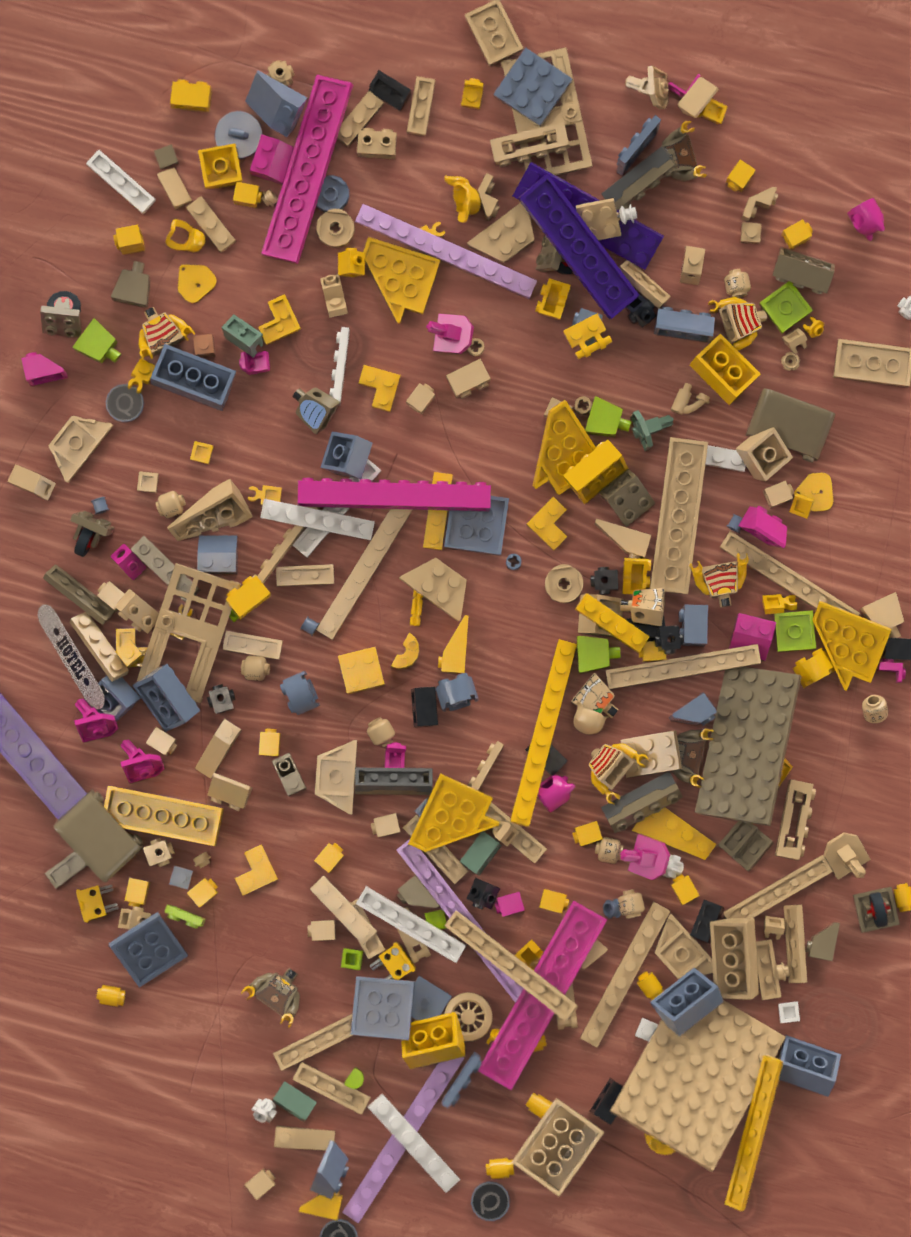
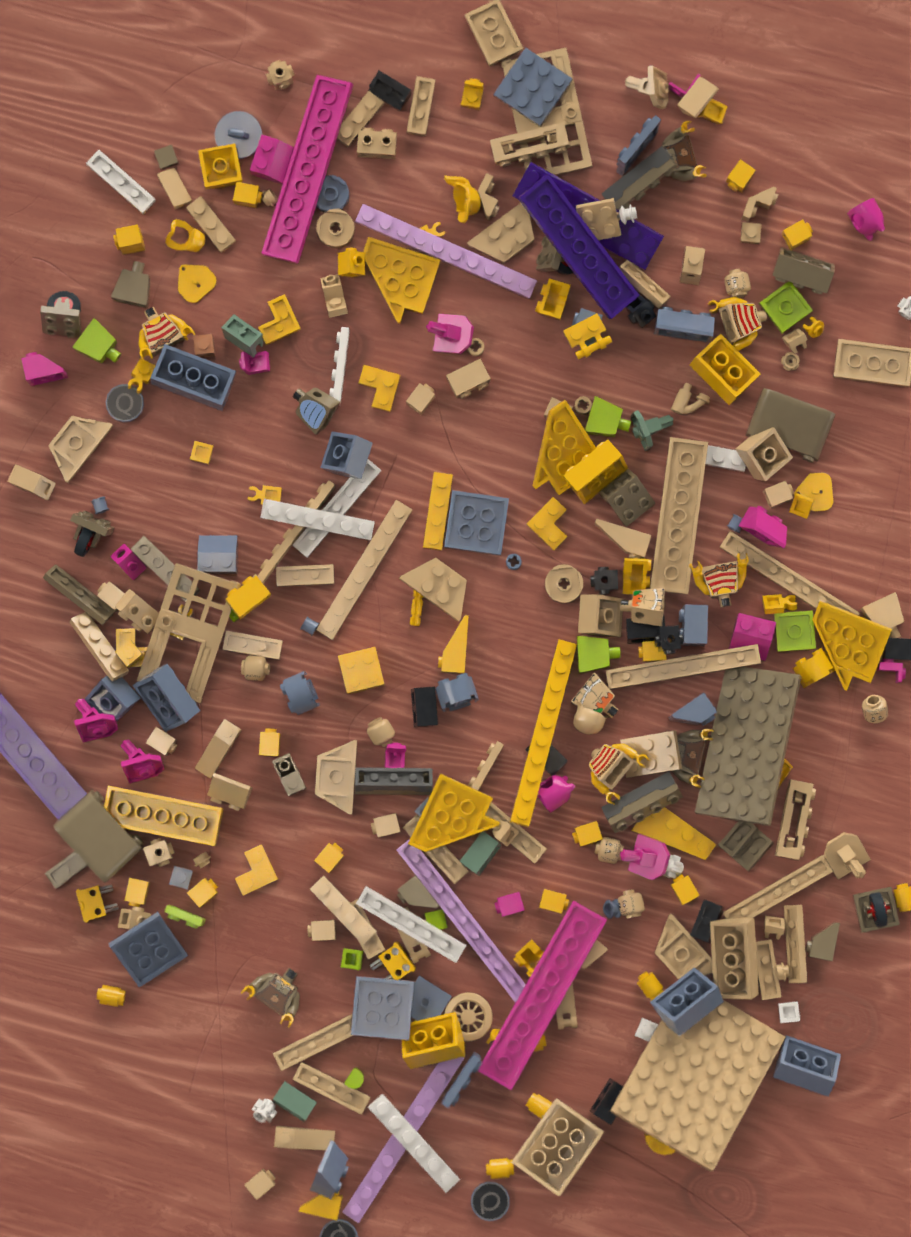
sticker [38,605,105,710] -> none
tan plate [137,471,159,493] -> none
tan head [156,491,186,518] -> none
tan wedge [167,479,253,541] -> none
yellow brick [170,80,212,112] -> none
brick [207,684,236,715] -> none
sand blue slope [245,70,307,137] -> none
dark pink brick [298,478,491,511] -> none
yellow cylinder [391,632,419,670] -> none
tan plate [444,910,578,1022] -> none
black brick [466,878,500,910] -> none
yellow plate [575,593,650,653] -> none
tan plate [580,902,670,1047] -> none
yellow plate [725,1055,783,1211] -> none

